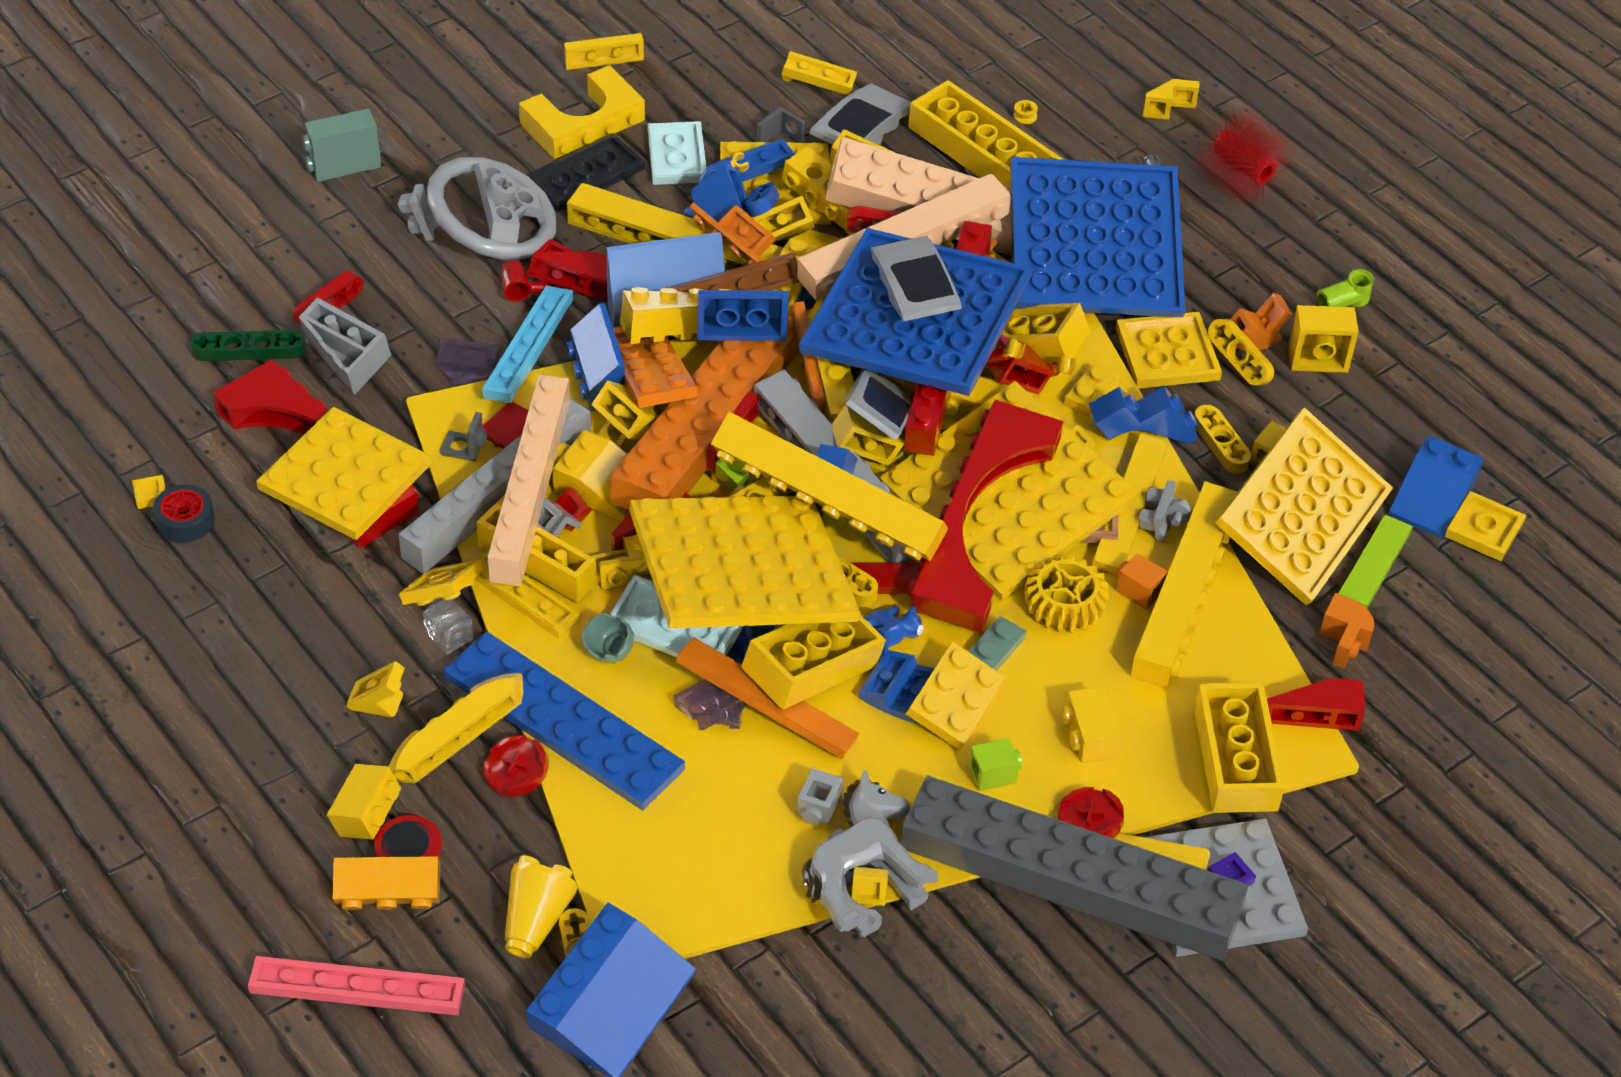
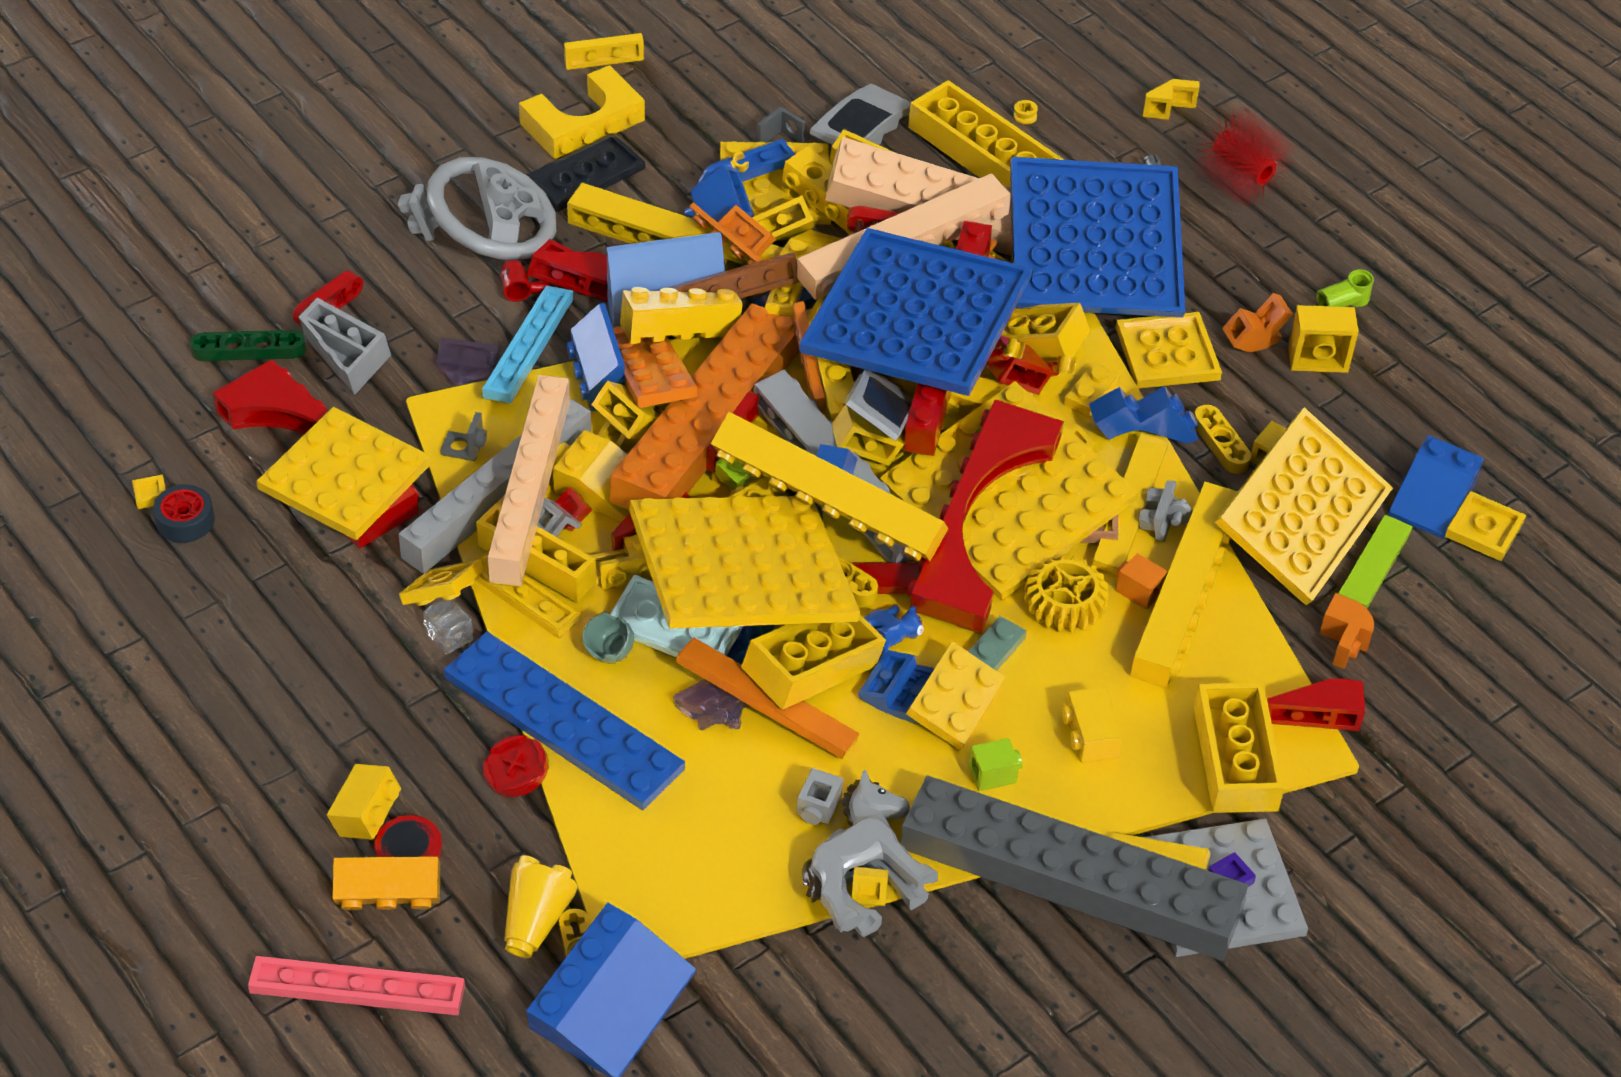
sand green brick [302,109,381,182] -> none
yellow slope [346,661,405,717] -> none
yellow brick [389,673,524,783] -> none
red piece [483,401,529,449] -> none
light aqua tile [647,121,706,185] -> none
blue slope [697,290,789,341] -> none
blue beam [745,182,779,217] -> none
yellow hinge [782,51,857,96] -> none
slope [871,235,962,321] -> none
red tile [1058,787,1124,838] -> none
yellow beam [1208,319,1274,385] -> none

